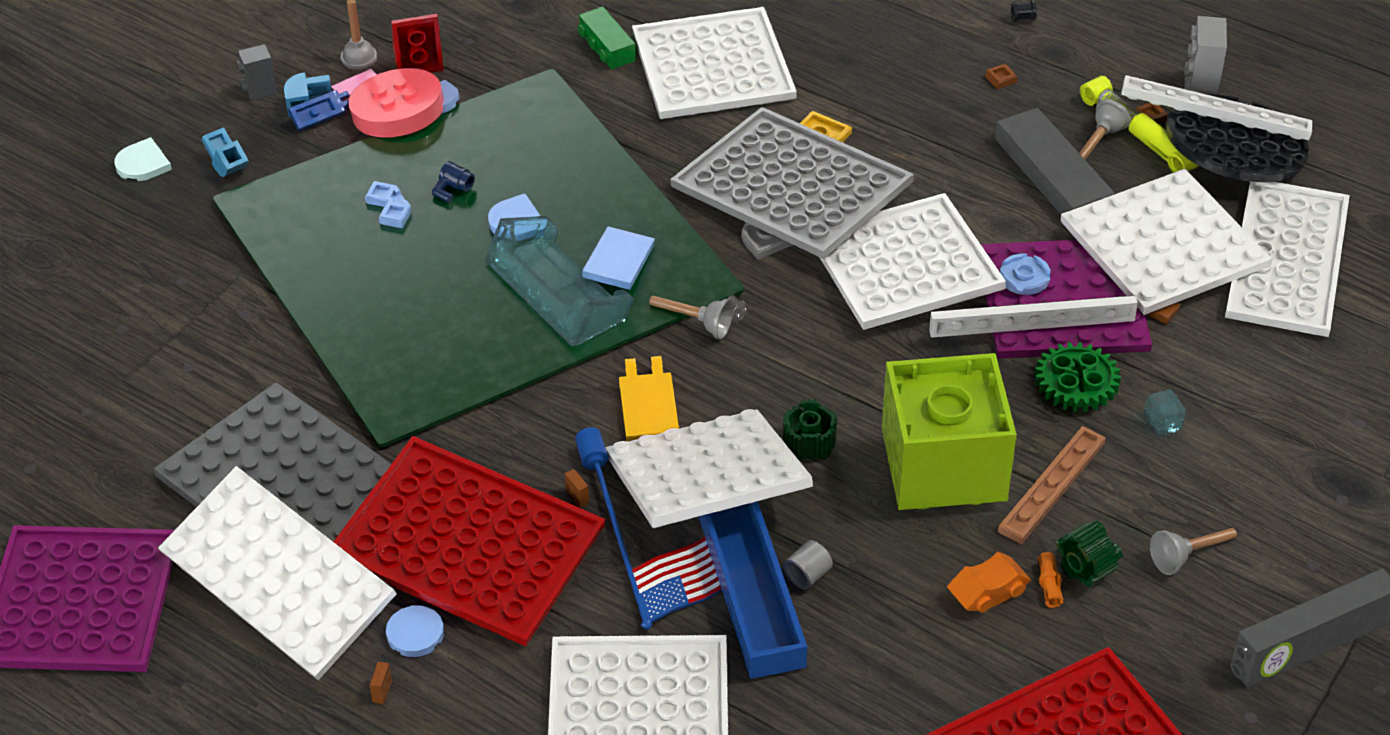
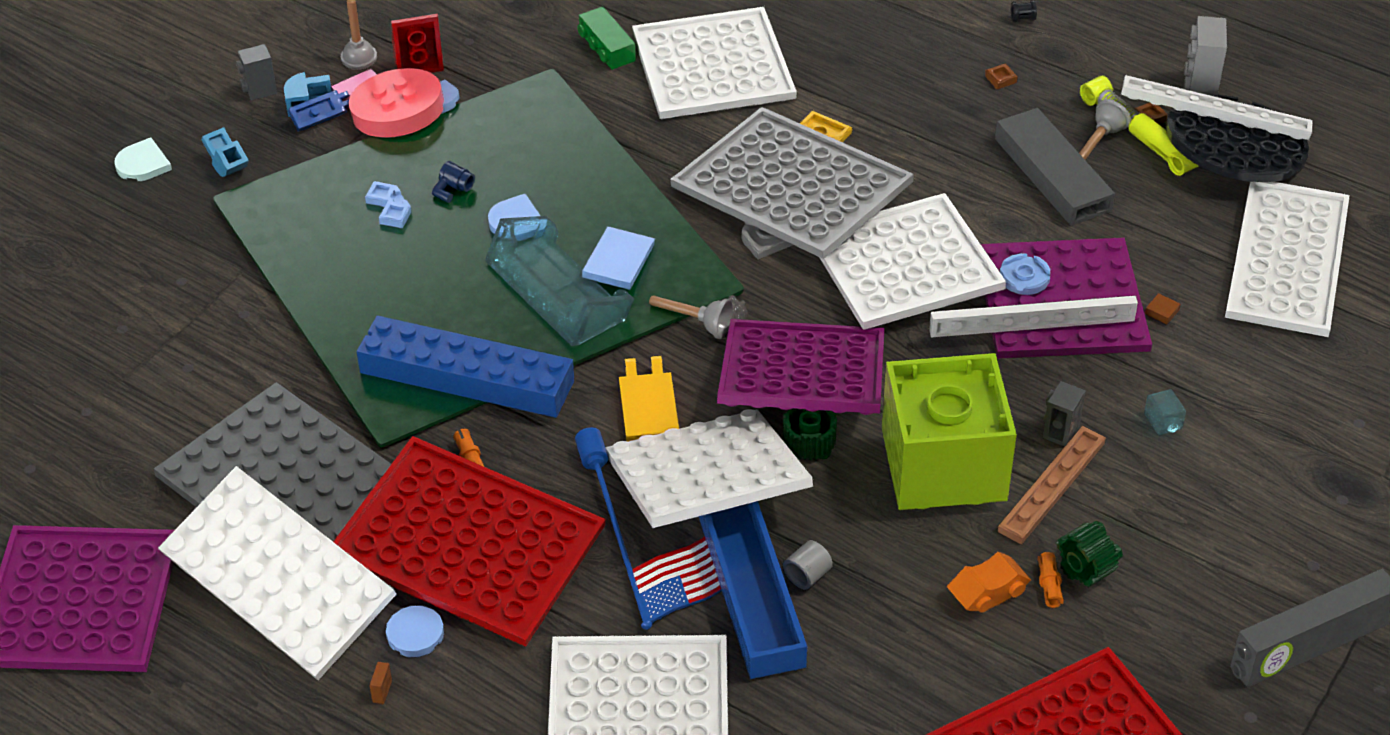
dark orange tile [565,469,589,508] -> none
green gear [1034,342,1121,412] -> none
white plate [1060,169,1272,315] -> none
light grey piece [1150,528,1237,575] -> none
none -> blue piece [357,316,574,418]
none -> orange pin [453,429,484,466]
none -> magenta plate [717,319,884,415]
none -> dark grey brick [1043,381,1086,447]

